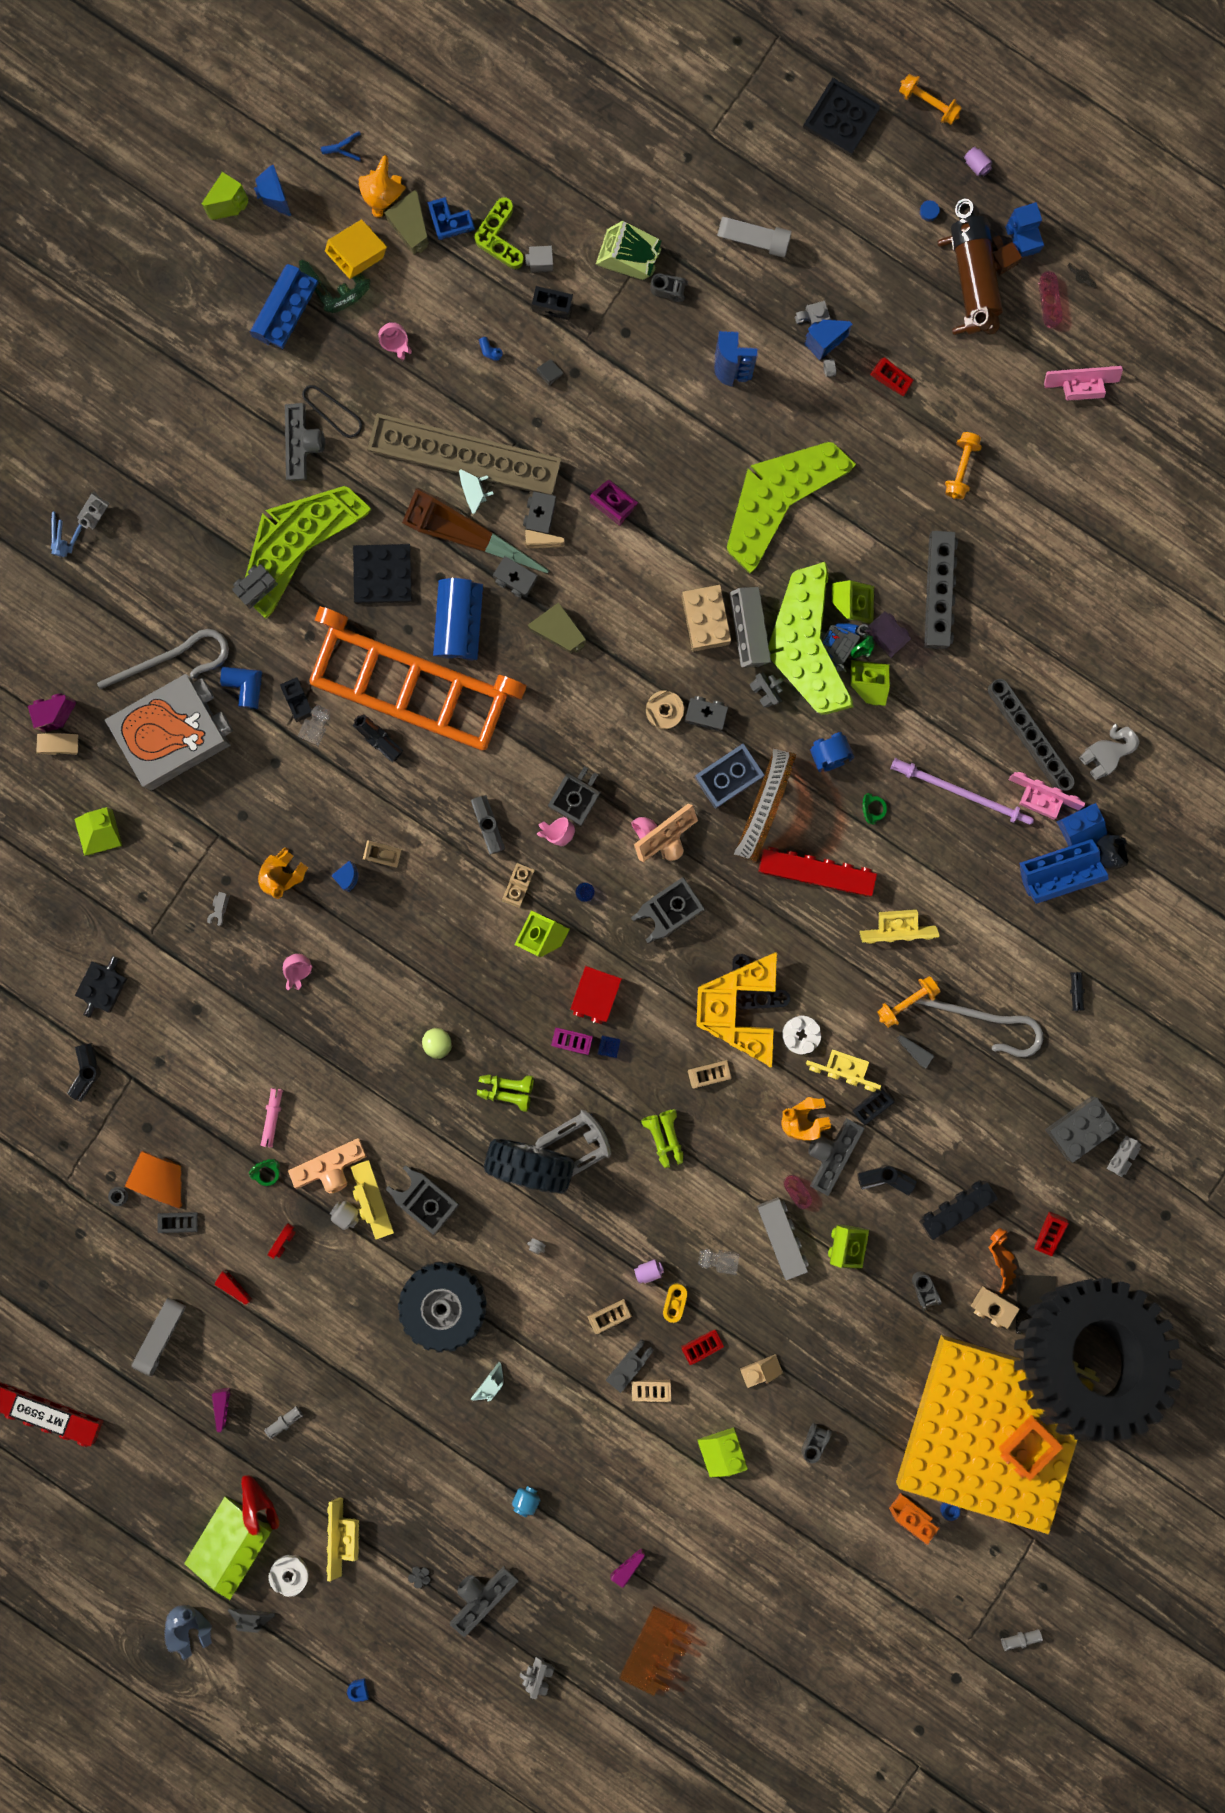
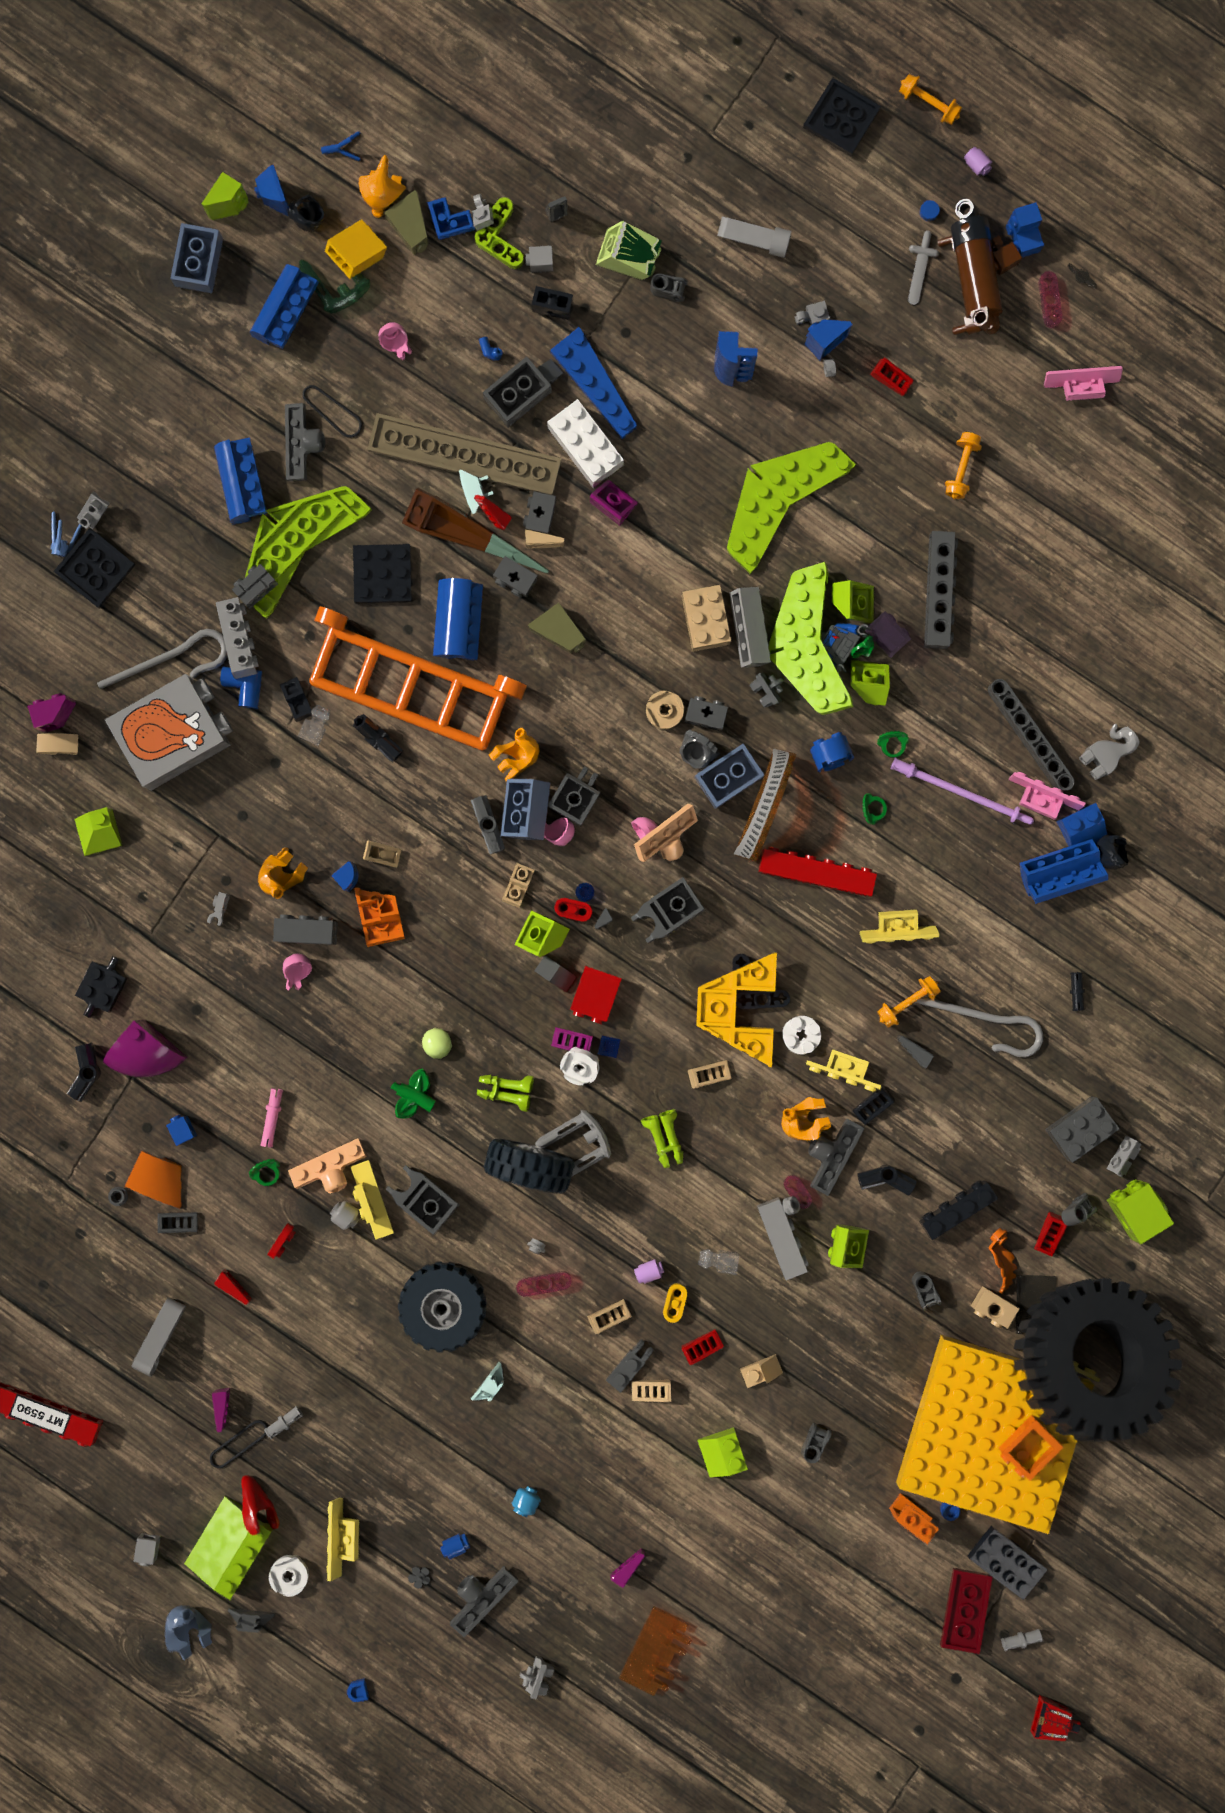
none -> black plate [53,528,135,609]
none -> magenta brick [103,1020,188,1077]
none -> light grey brick [133,1533,161,1566]
none -> blue brick [166,1114,197,1146]
none -> sand blue brick [170,223,223,293]
none -> black piece [210,1420,267,1468]
none -> blue brick [214,437,267,525]
none -> light grey brick [216,597,259,679]
none -> dark grey brick [273,915,338,945]
none -> black hair [288,194,325,232]
none -> orange slope [354,888,405,947]
none -> green plant [390,1069,436,1119]
none -> blue brick [440,1533,471,1560]
none -> light grey plate [472,194,494,230]
none -> red slope [474,495,512,530]
none -> dark grey brick [483,356,552,428]
none -> light orange piece [489,728,540,781]
none -> sand blue brick [501,779,550,840]
none -> clear pink beam [516,1271,572,1297]
none -> dark grey slope [535,955,577,992]
none -> dark grey slope [545,196,568,222]
none -> white brick [547,399,624,488]
none -> blue wing [550,327,637,439]
none -> red plate [554,898,592,922]
none -> white plate [560,1047,599,1085]
none -> dark grey slope [594,908,613,930]
none -> dark grey hair [680,730,720,768]
none -> light grey axle [782,1196,800,1215]
none -> green piece [877,731,909,758]
none -> light grey sword [908,231,939,305]
none -> dark red plate [940,1568,992,1654]
none -> black plate [967,1525,1047,1600]
none -> red torso [1030,1695,1080,1741]
none -> dark grey piece [1061,1193,1098,1226]
none -> lime brick [1107,1179,1174,1244]

